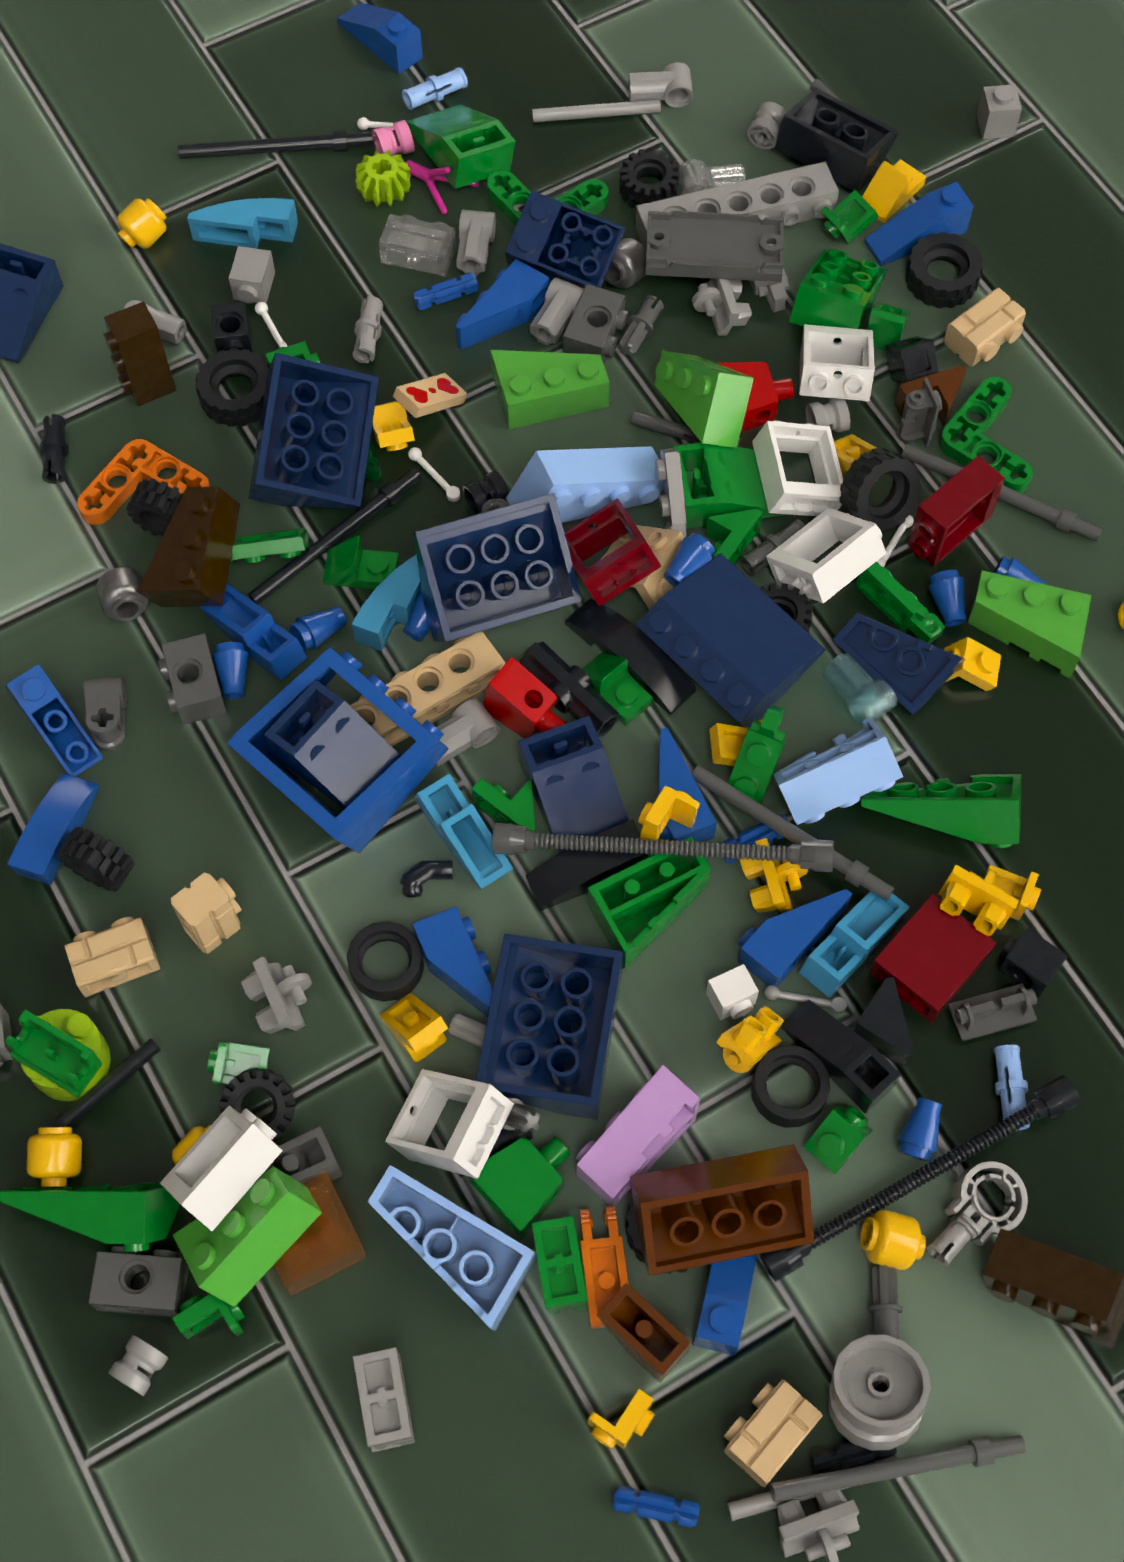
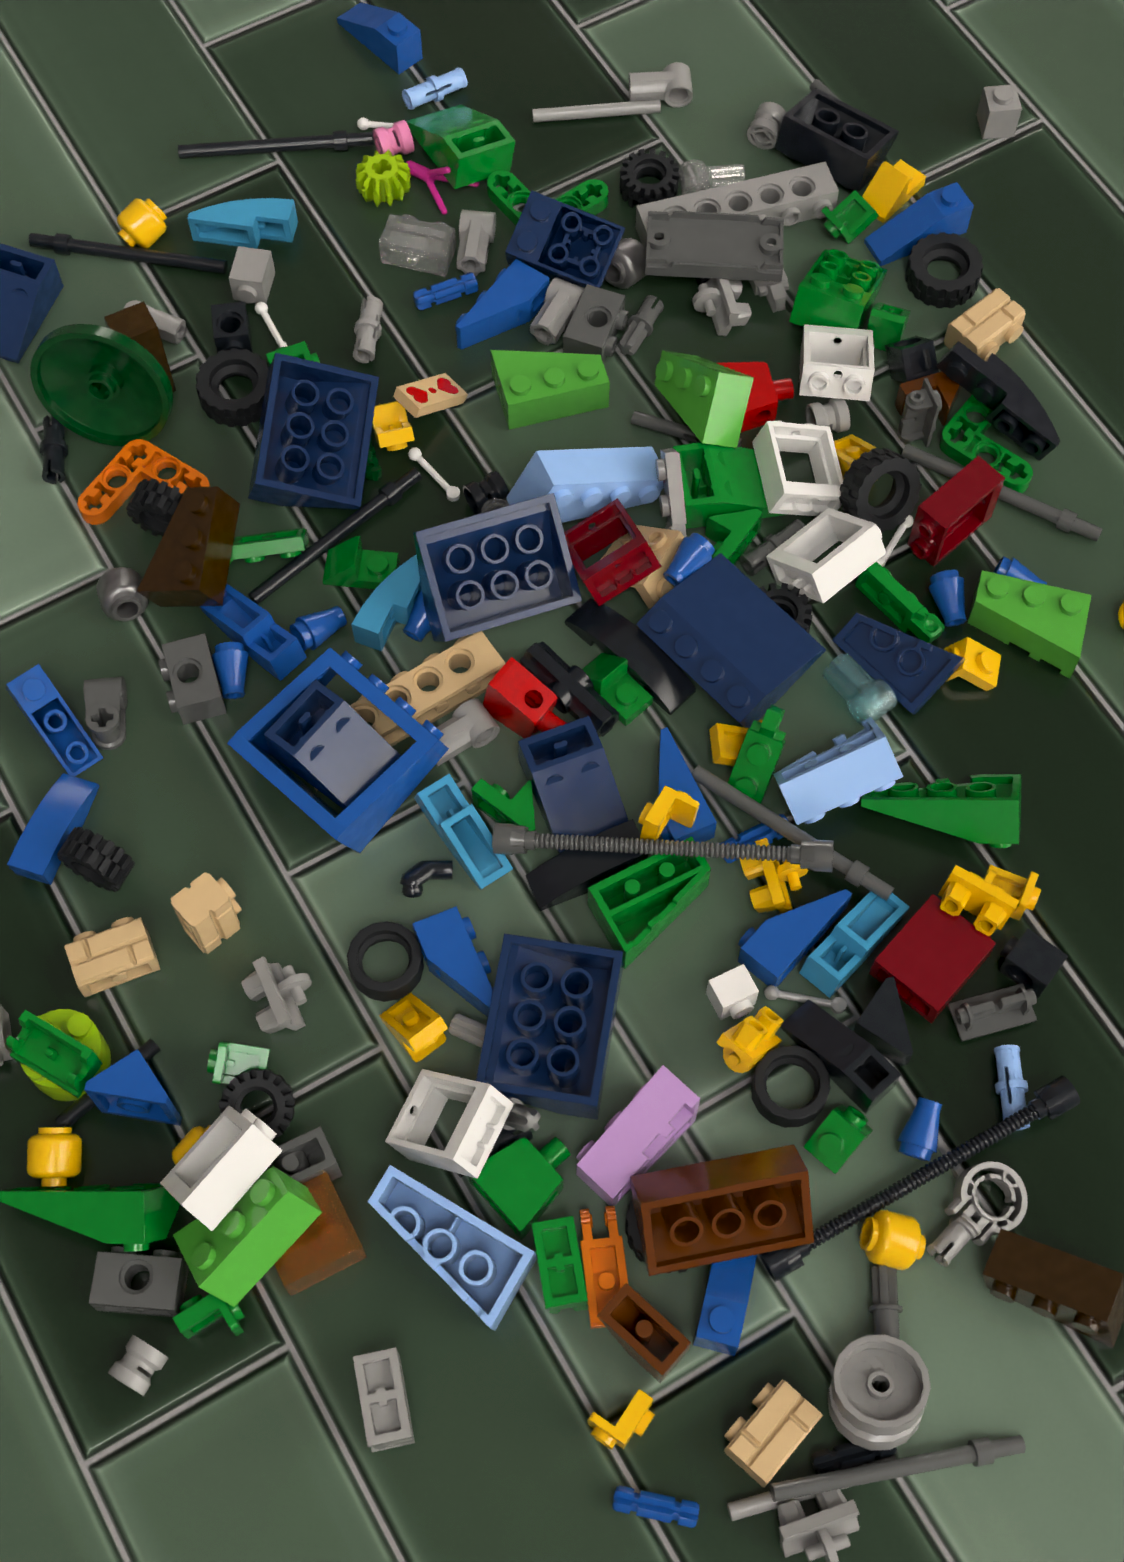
none -> black bar [29,233,227,274]
none -> dark green dish [30,324,173,446]
none -> blue slope [84,1049,182,1126]
none -> black slope [936,341,1060,461]

